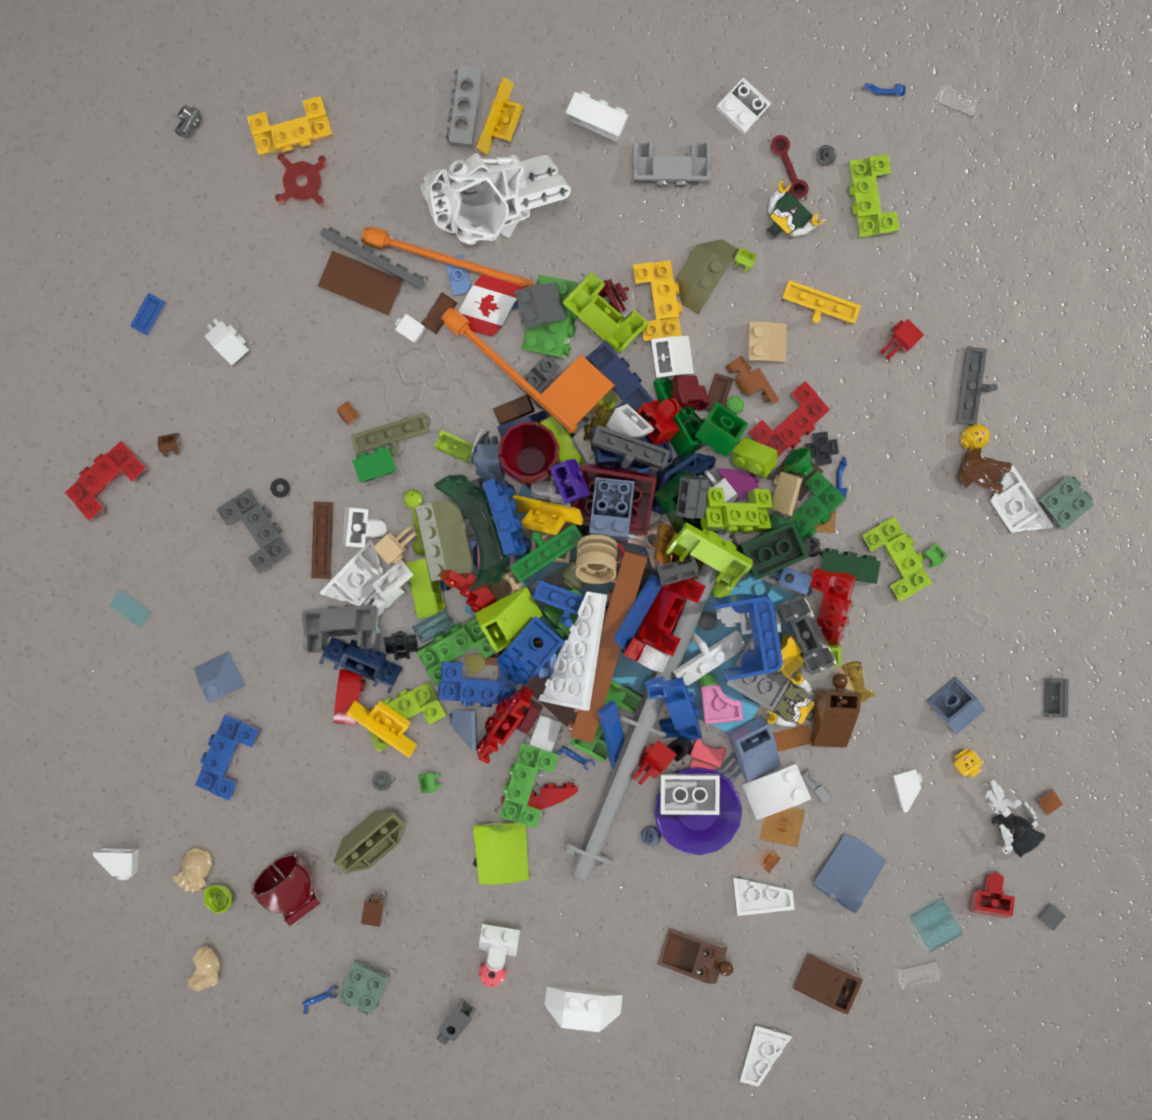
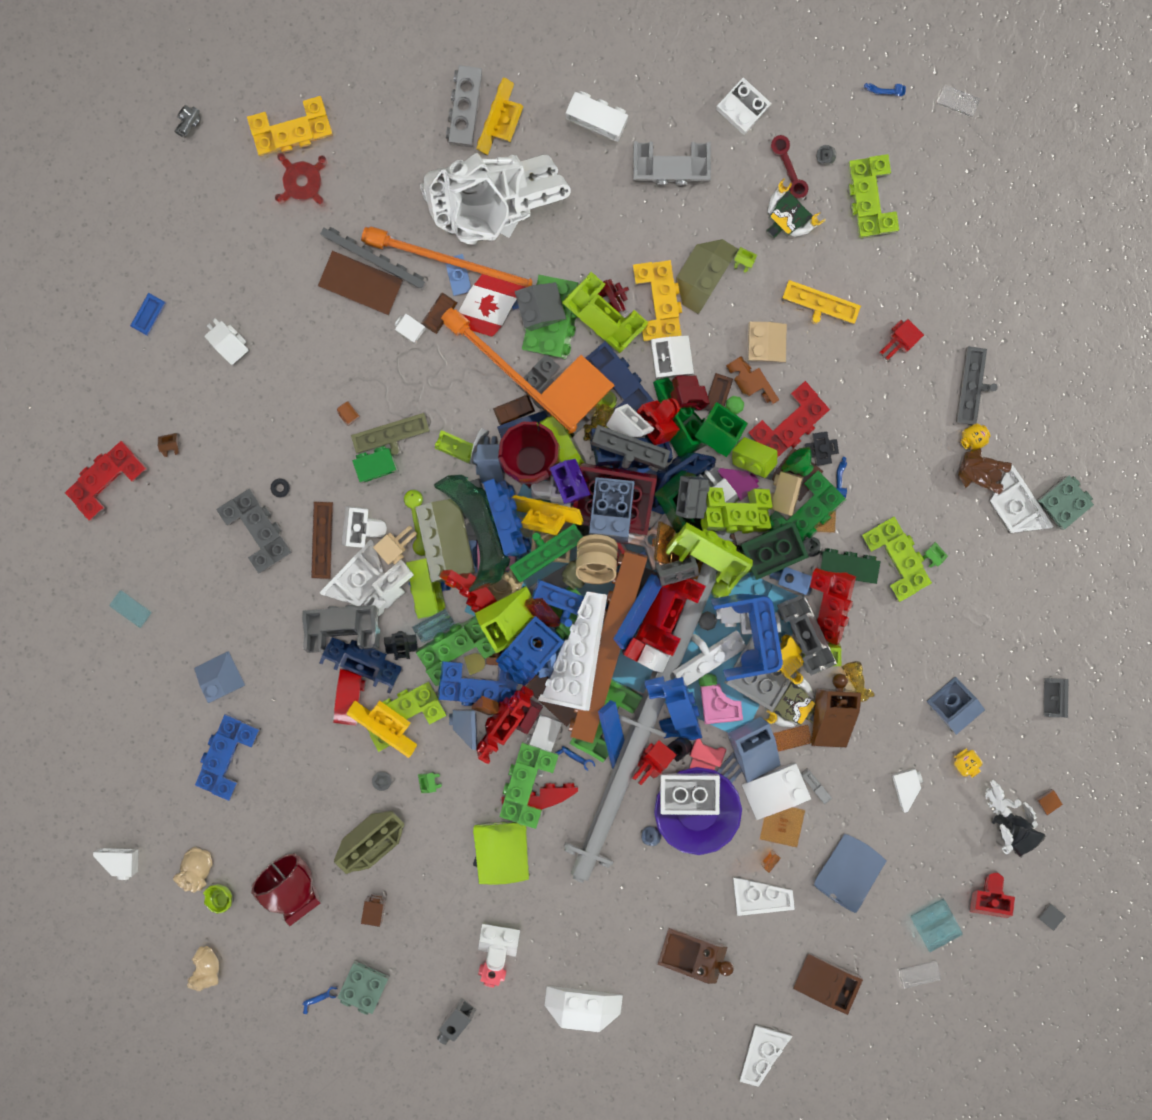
none -> dark orange slope [472,696,499,715]
none -> clear red tile [525,598,561,627]

